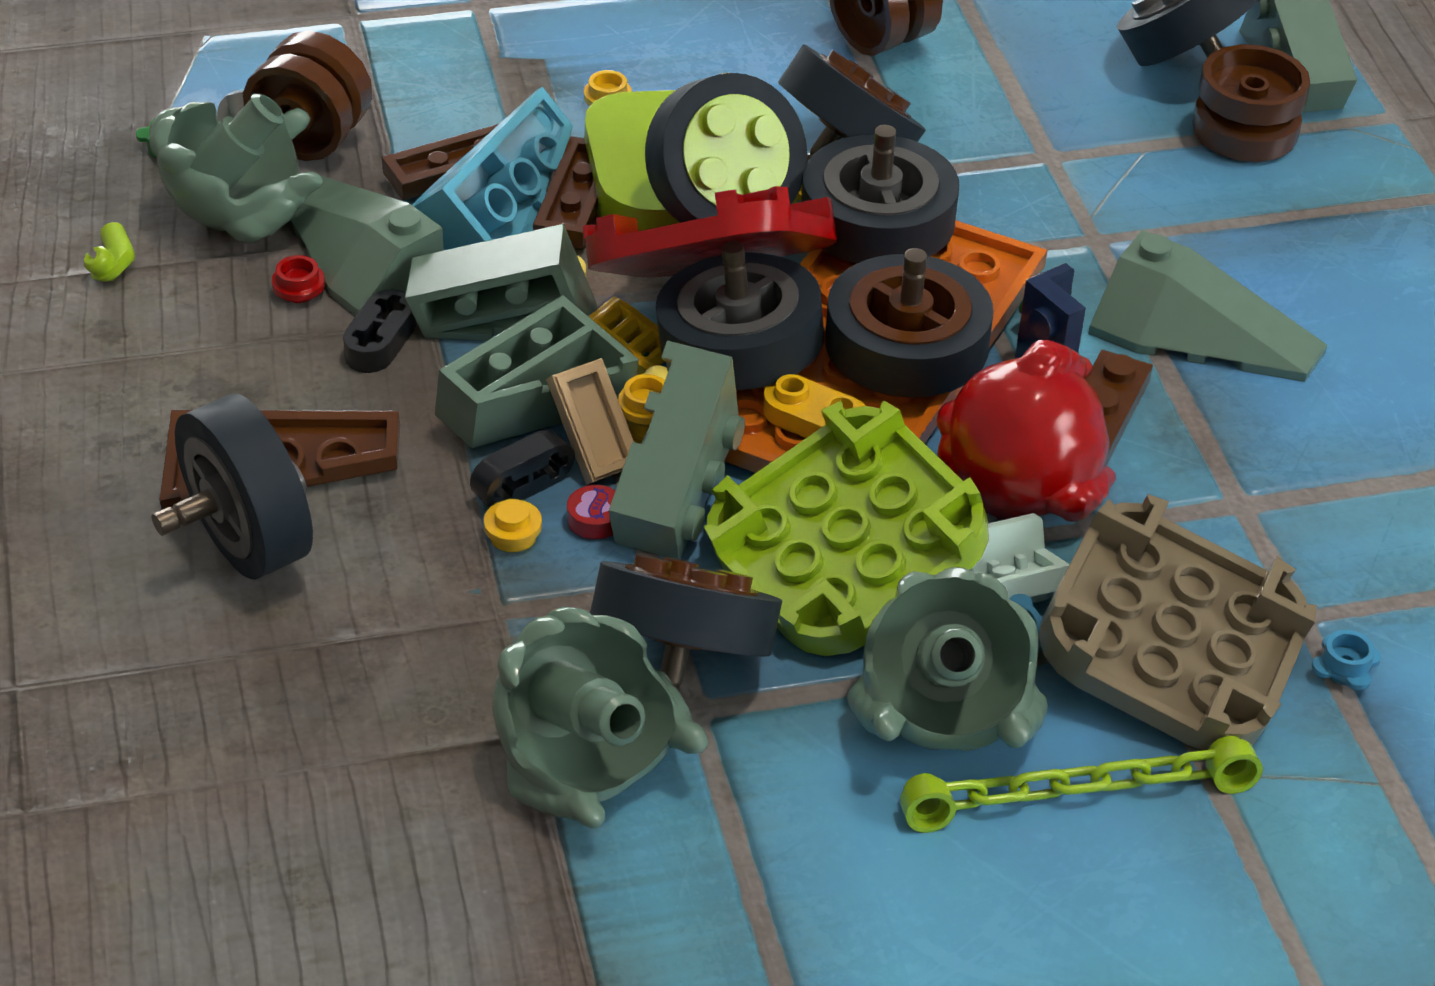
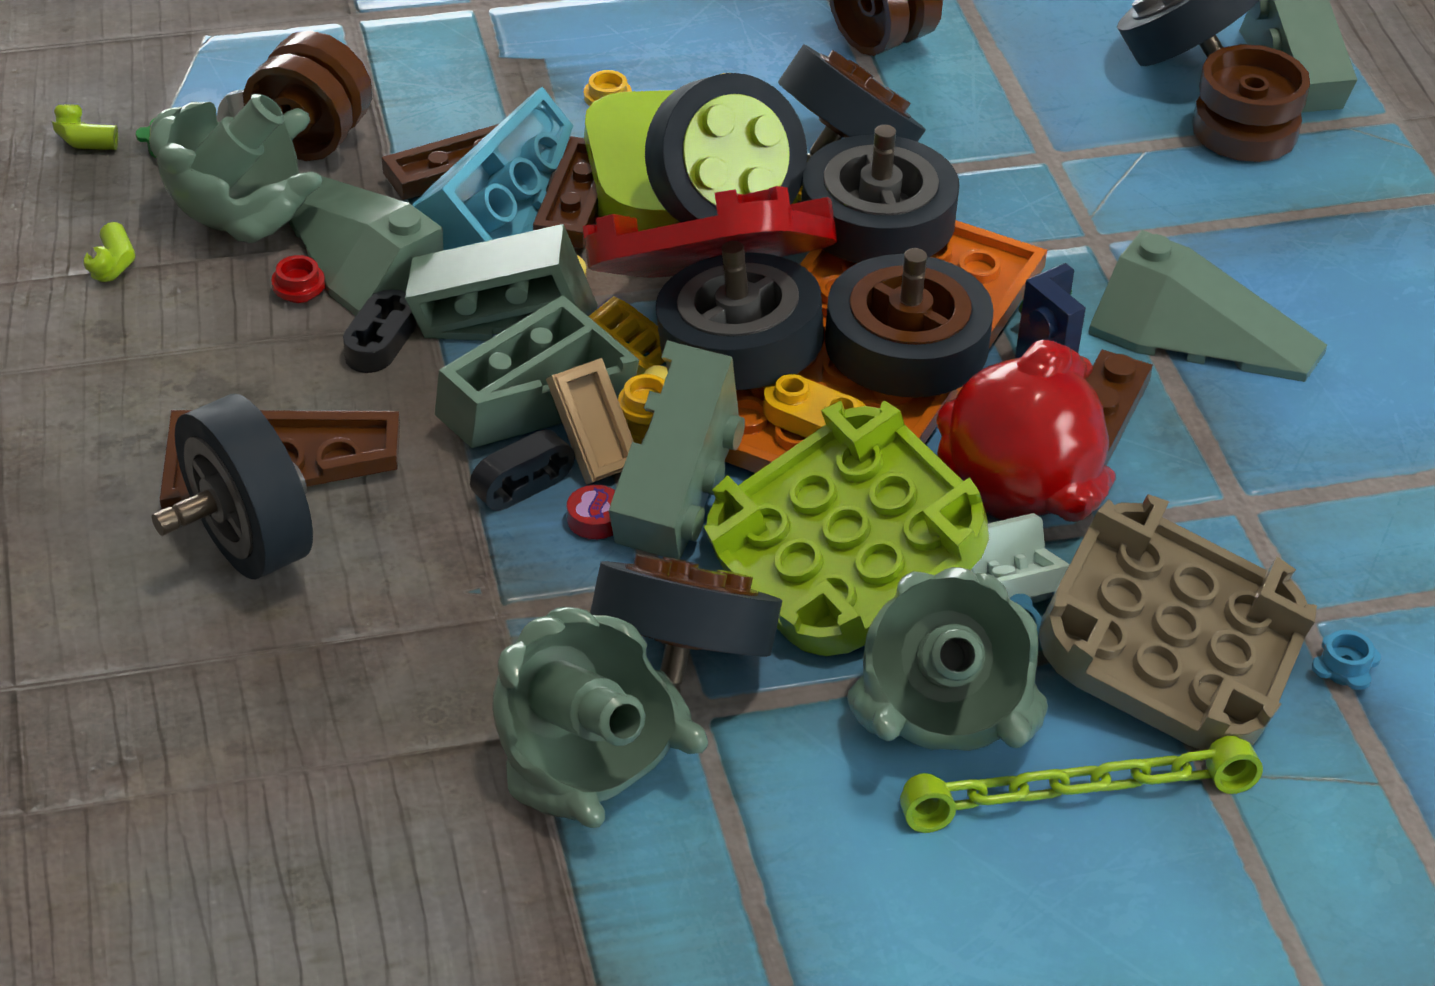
yellow plate [484,499,542,552] -> none
none -> lime arm [52,104,118,150]

